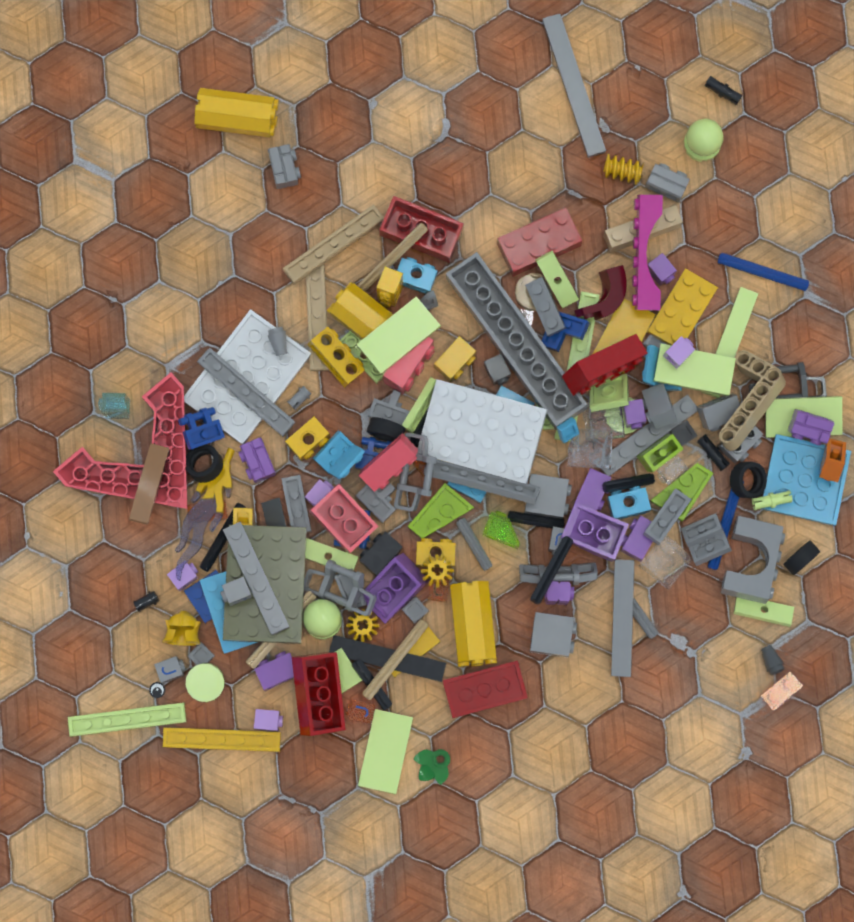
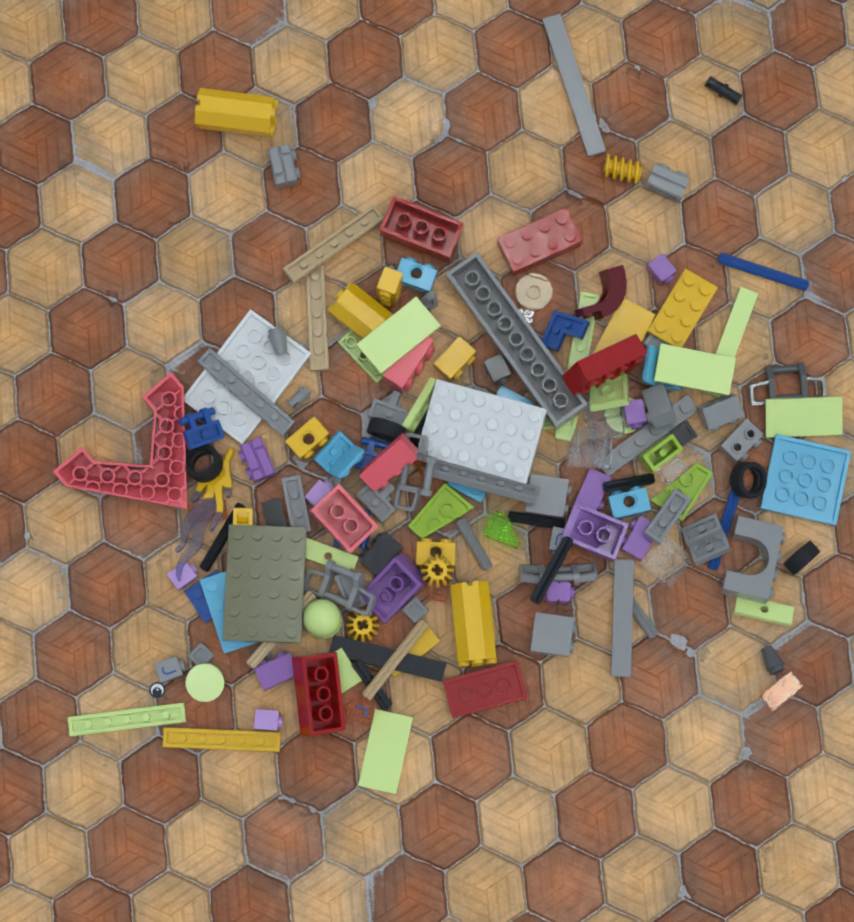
clear light blue brick [98,393,130,419] -> none
medium nougat slope [129,443,169,525] -> none
black pin [133,591,159,612] -> none
yellow helmet [162,610,201,646] -> none
light grey brick [220,577,252,606] -> none
light grey plate [223,522,290,635] -> none
yellow brick [307,326,365,388] -> none
tan axle [357,223,428,292] -> none
green plate [414,749,450,785] -> none
light grey plate [525,277,566,337] -> none
yellowish green tile [536,250,579,309] -> none
medium azure tile [557,417,579,443] -> none
tan brick [604,205,683,253] -> none
dark pink arch [632,195,663,310] -> none
lavender brick [663,336,695,369] -> none
yellowish green tile [684,118,724,162] -> none
black pin [697,434,730,471] -> none
tan beam [719,350,786,451] -> none
yellowish green pin [752,490,792,510] -> none
medium lavender brick [788,409,834,445] -> none
orange slope [819,438,846,482] -> none

